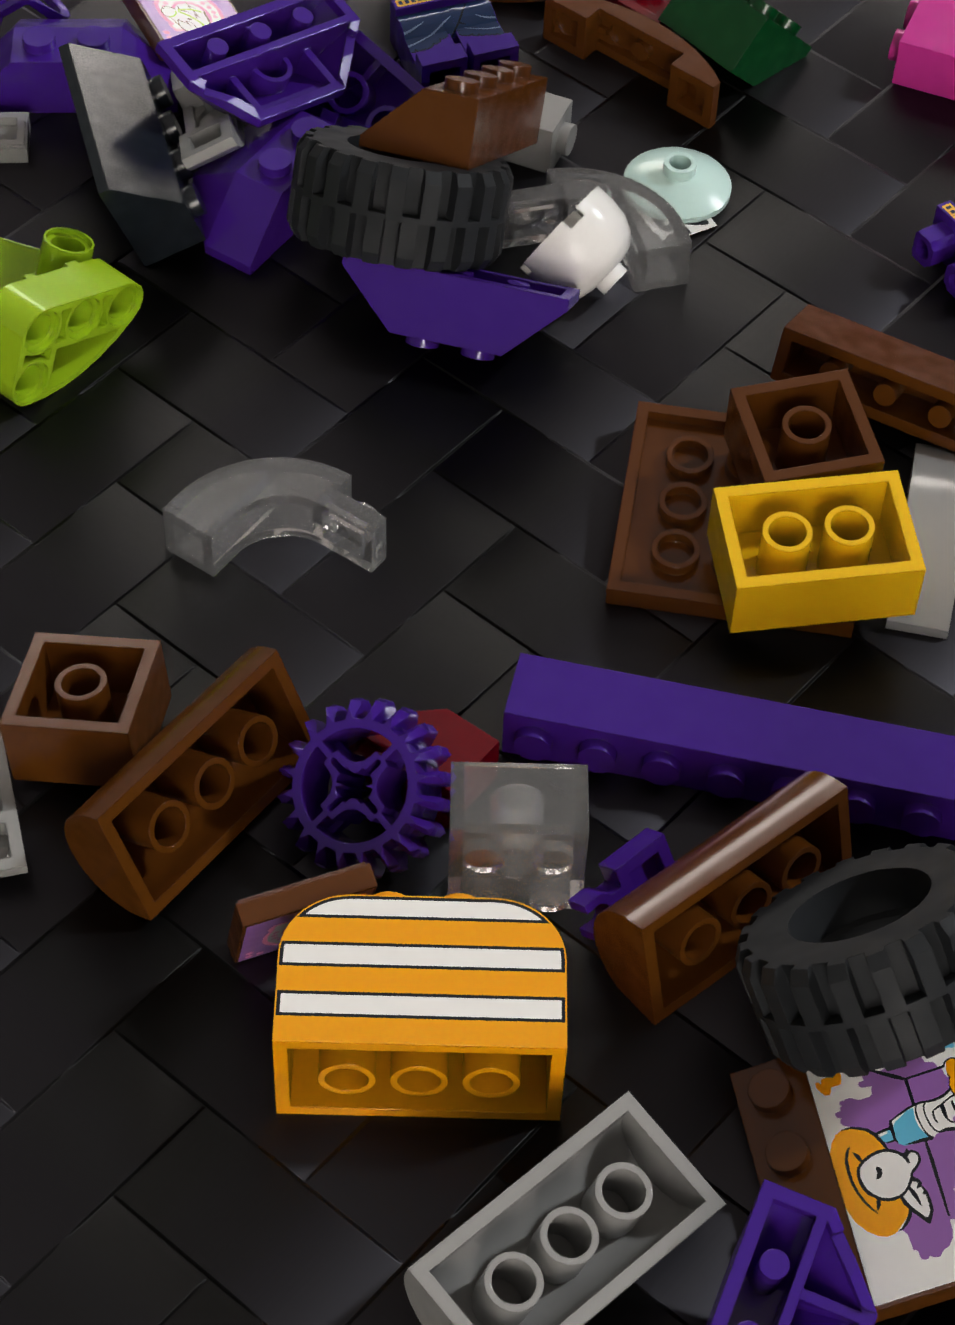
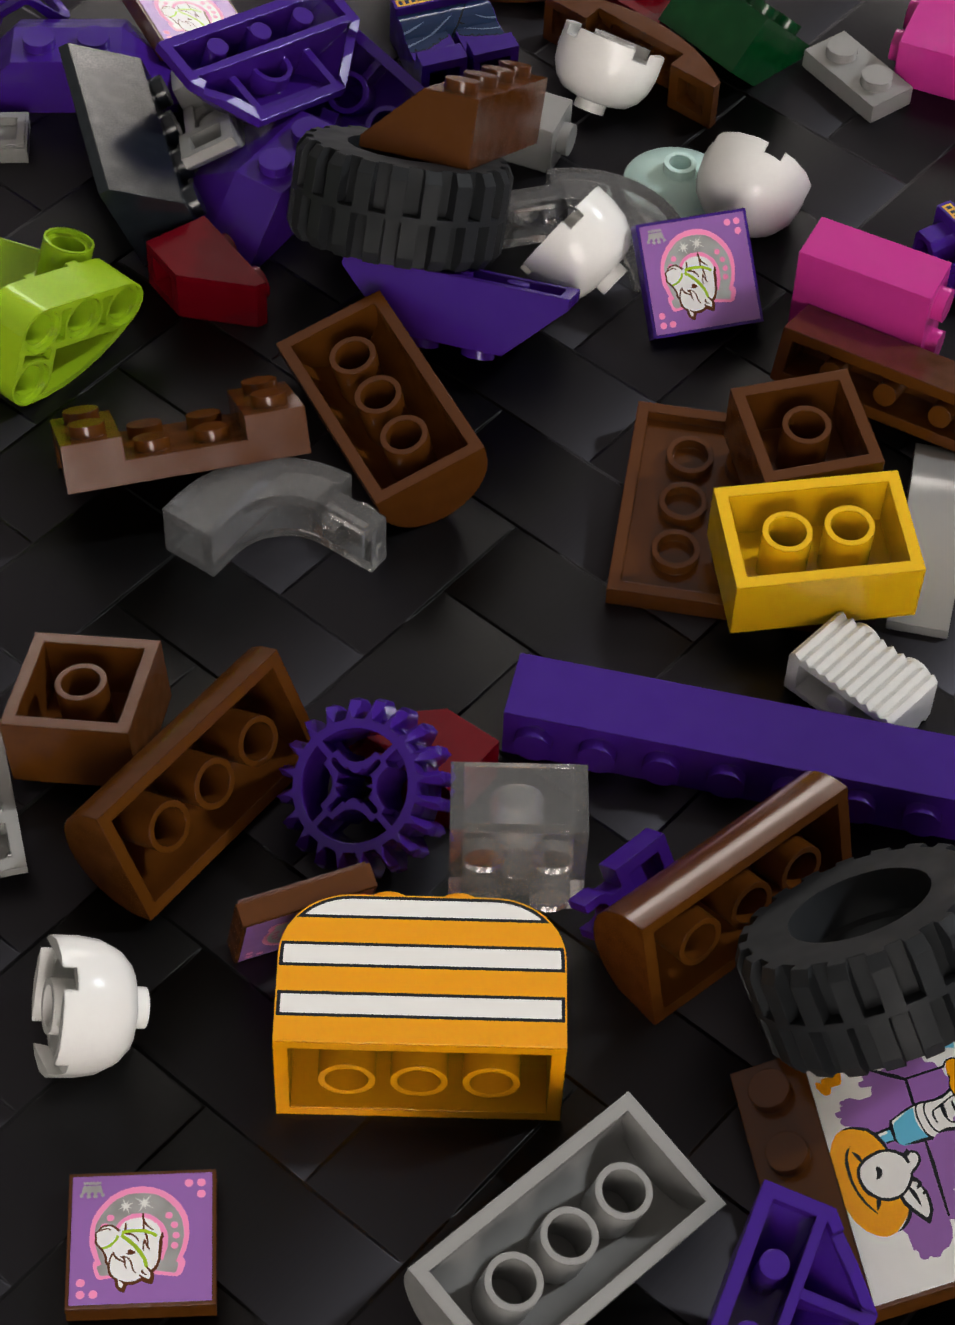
none -> white cylinder [32,934,150,1078]
none -> reddish brown piece [50,375,311,495]
none -> tile [64,1169,217,1321]
none -> dark red slope [146,216,270,328]
none -> reddish brown brick [276,290,488,528]
none -> white cylinder [555,19,665,116]
none -> tile [631,208,764,341]
none -> white cylinder [696,132,811,238]
none -> white brick [784,611,938,728]
none -> dark pink brick [788,217,955,355]
none -> light grey plate [802,31,913,123]

